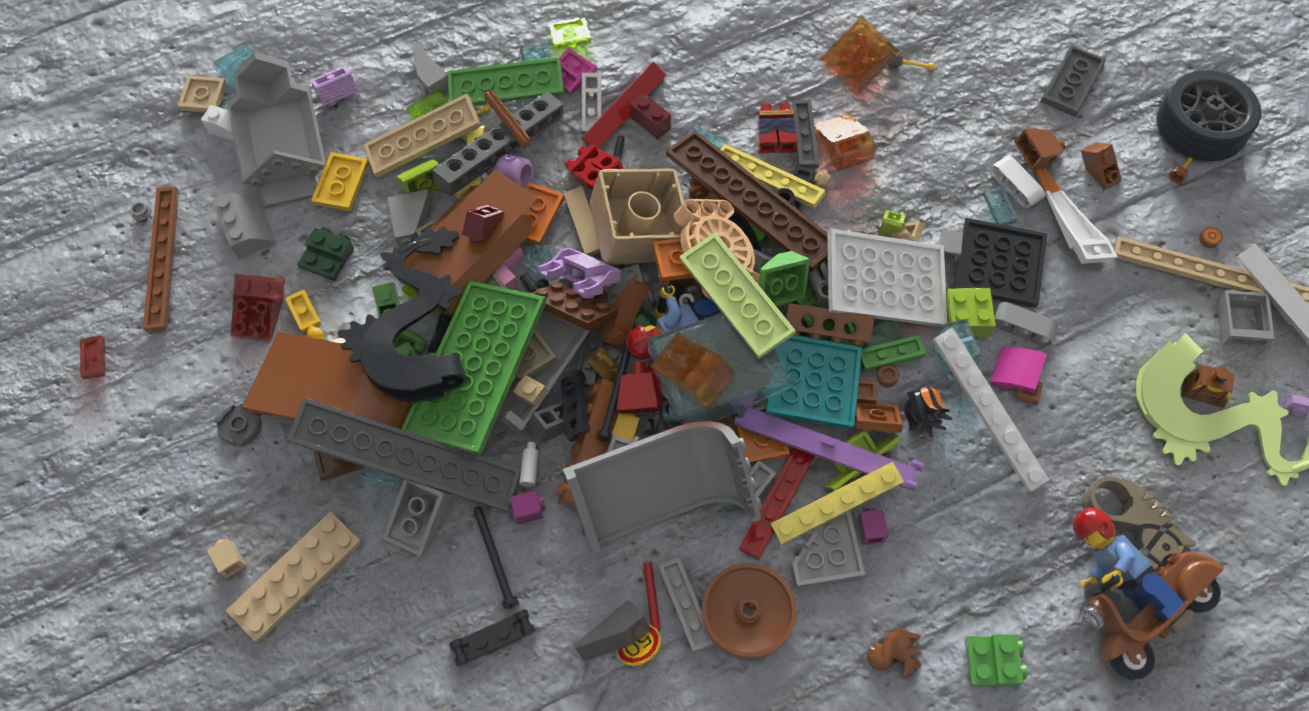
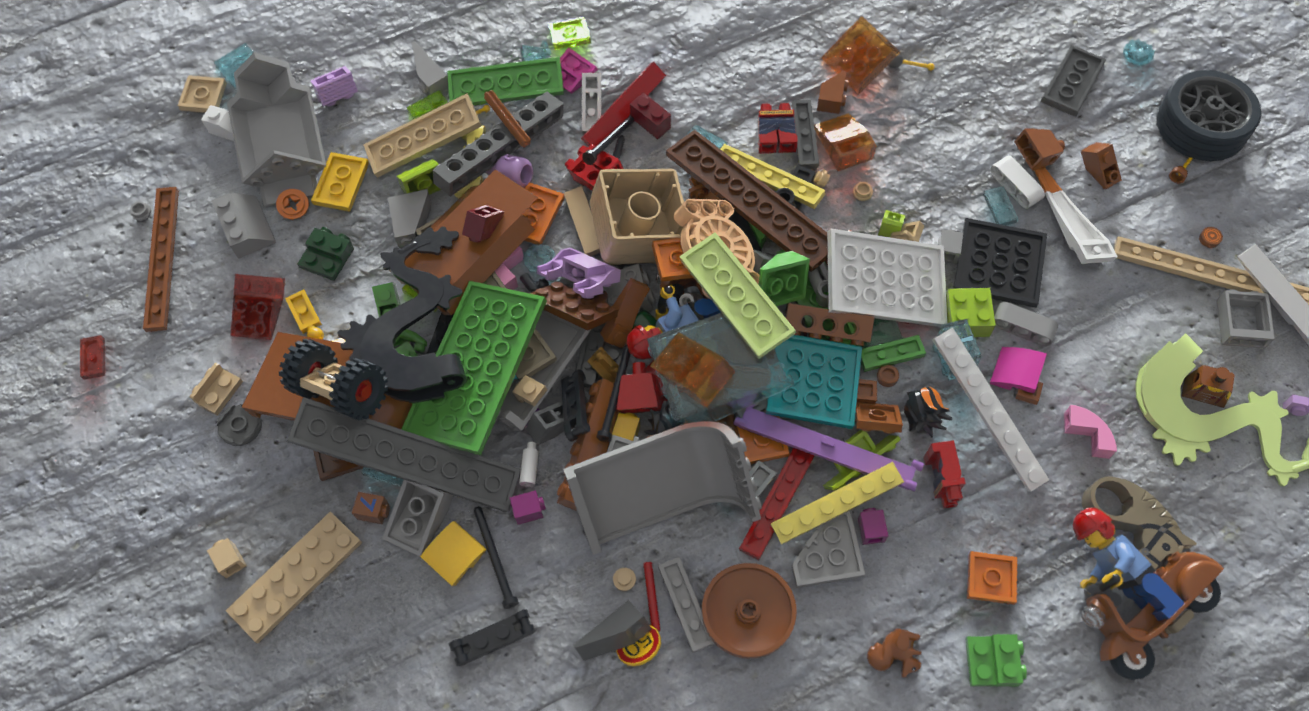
none -> tan bracket [190,363,243,416]
none -> orange gear [276,189,309,220]
none -> black plate [279,339,388,420]
none -> dark orange brick [352,492,390,525]
none -> yellow slope [420,521,487,586]
none -> black bar [582,116,634,165]
none -> tan plate [613,568,636,591]
none -> dark orange slope [817,71,849,114]
none -> tan plate [853,182,873,201]
none -> red hips [923,440,966,509]
none -> orange plate [967,551,1017,605]
none -> bright pink brick [1064,405,1117,459]
none -> clear light blue gear [1123,38,1155,65]

